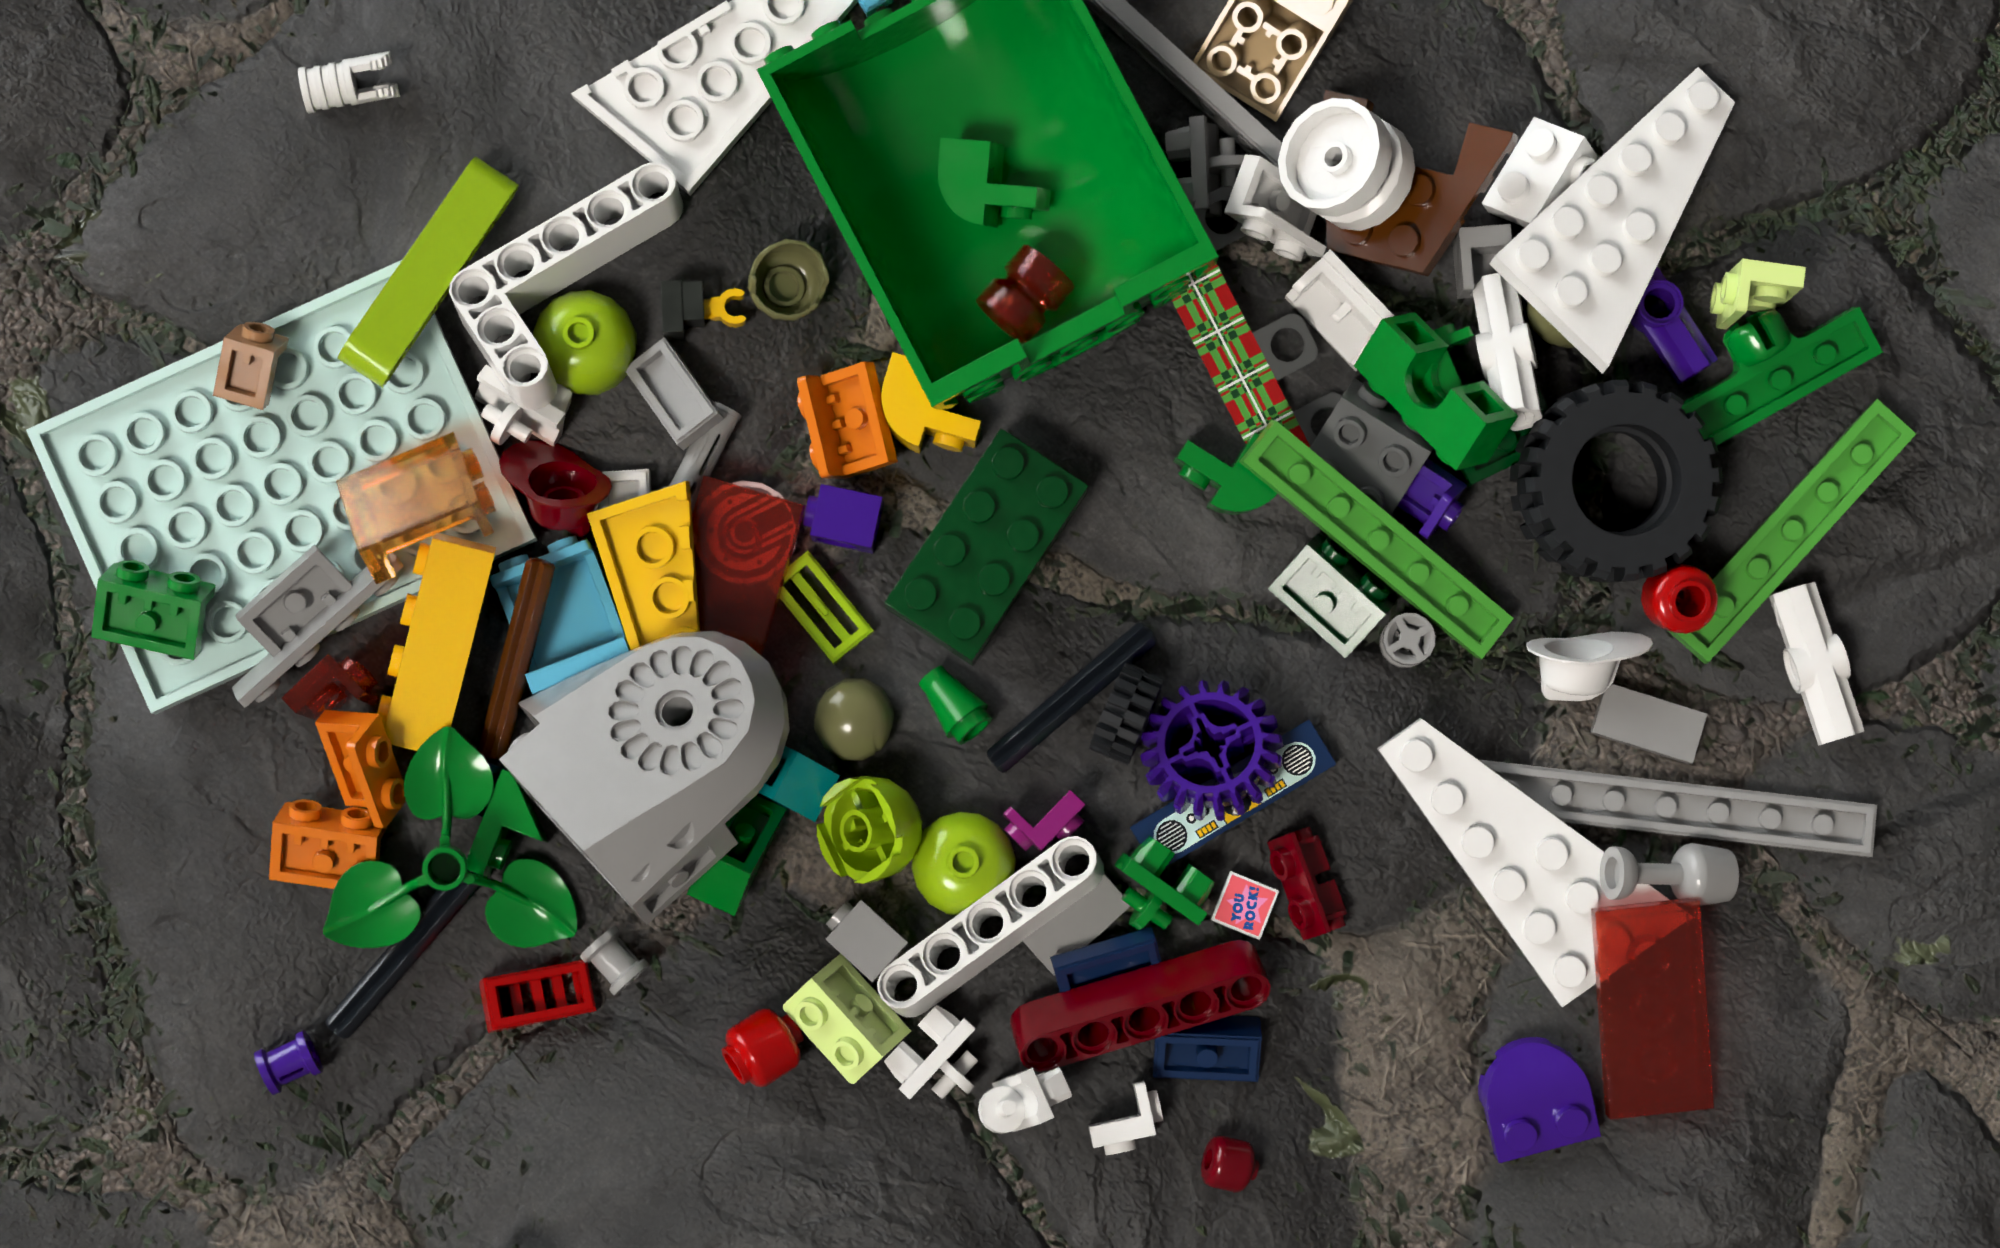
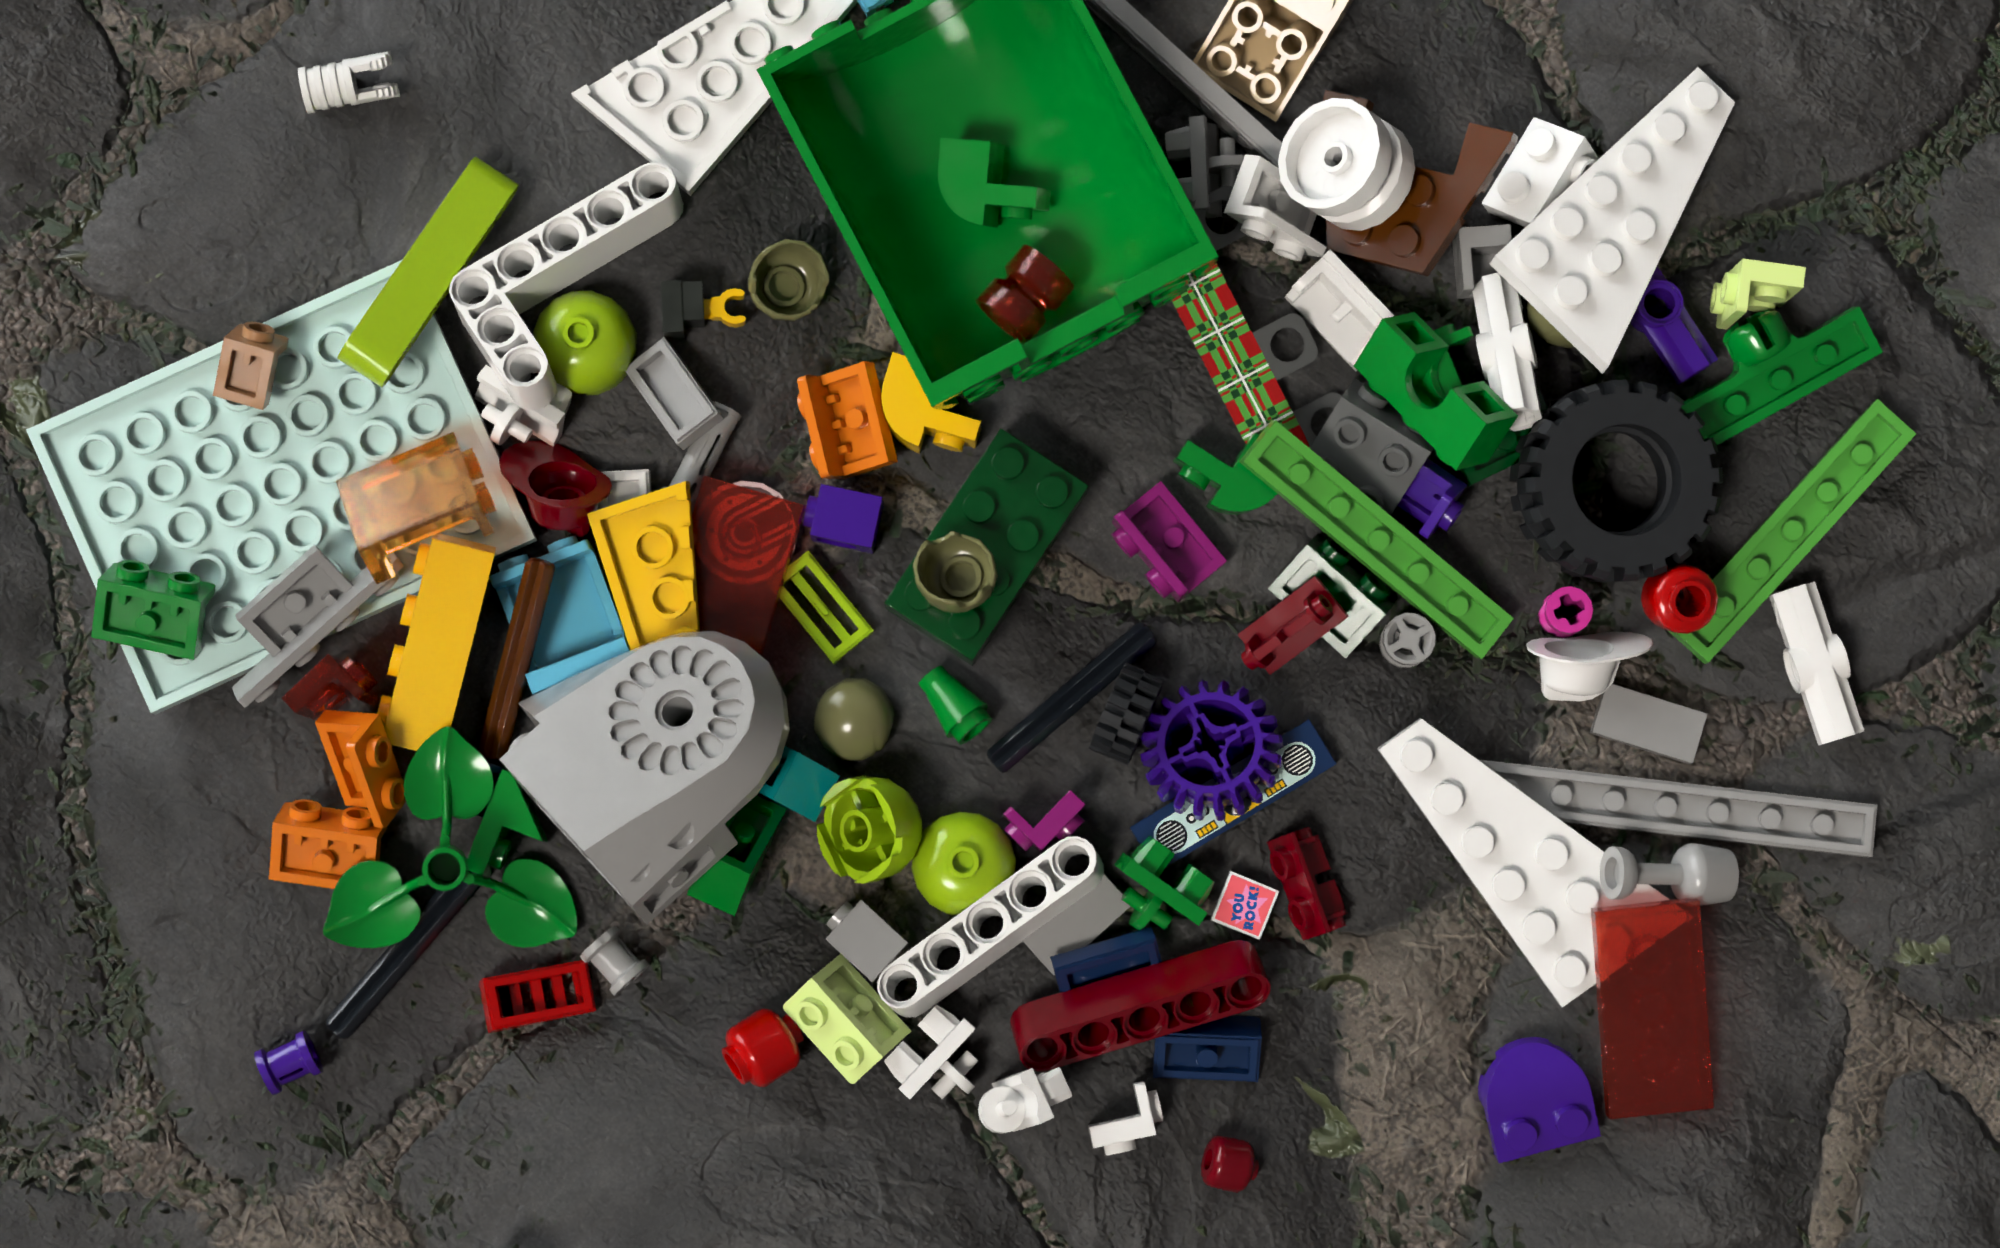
none -> olive hair [913,531,998,613]
none -> magenta bracket [1111,481,1227,602]
none -> dark red hinge [1237,575,1349,675]
none -> dark pink bush [1538,586,1593,638]

